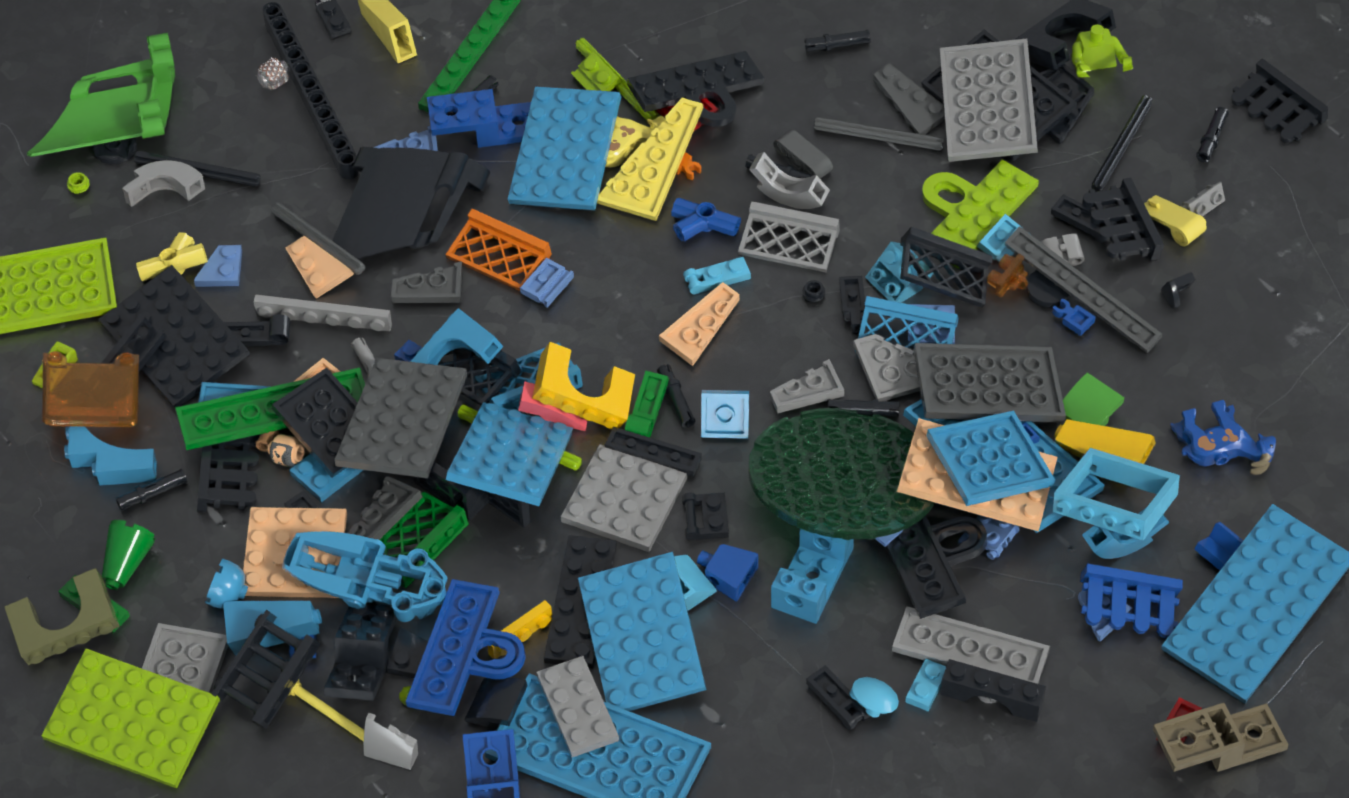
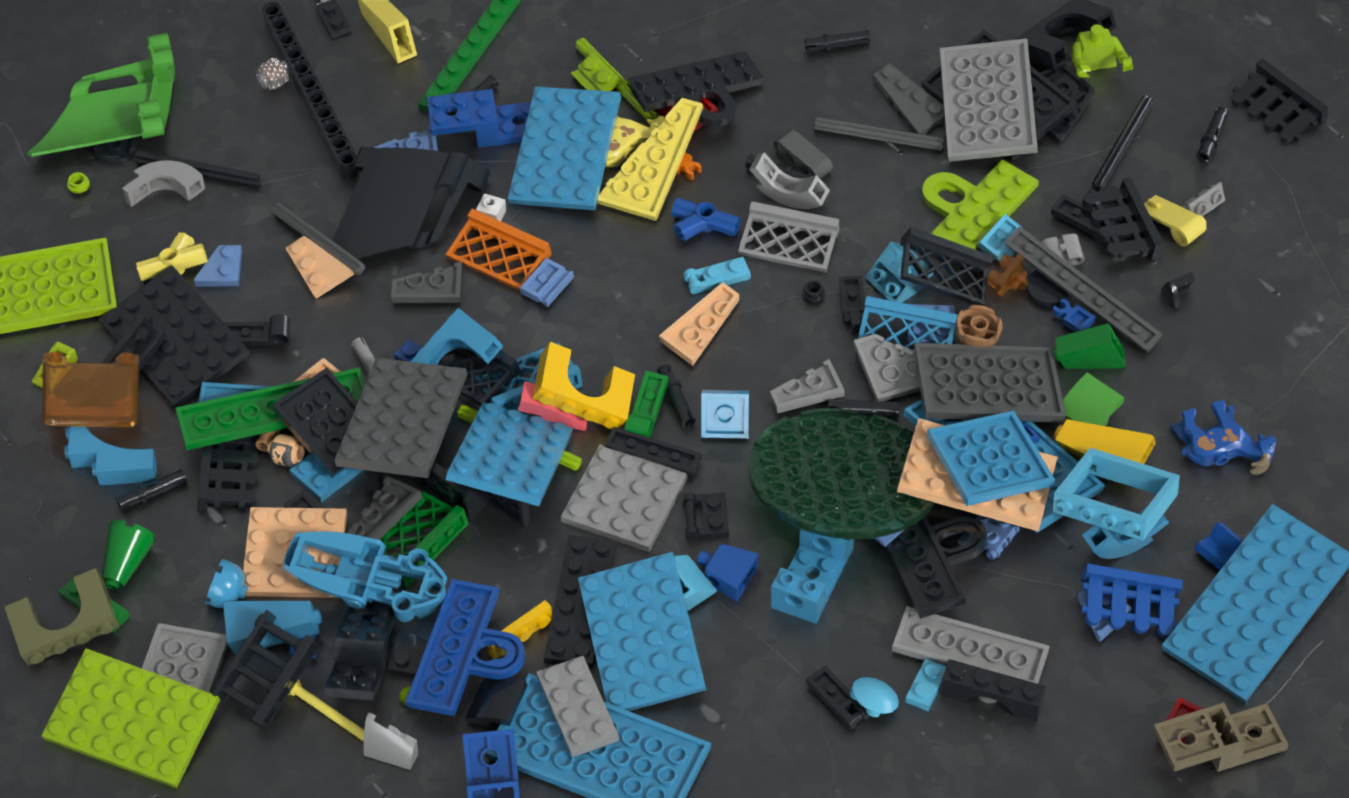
light grey plate [253,295,392,331] -> none
none -> white plate [476,194,506,221]
none -> medium nougat cylinder [955,305,1003,347]
none -> green slope [1053,323,1126,369]

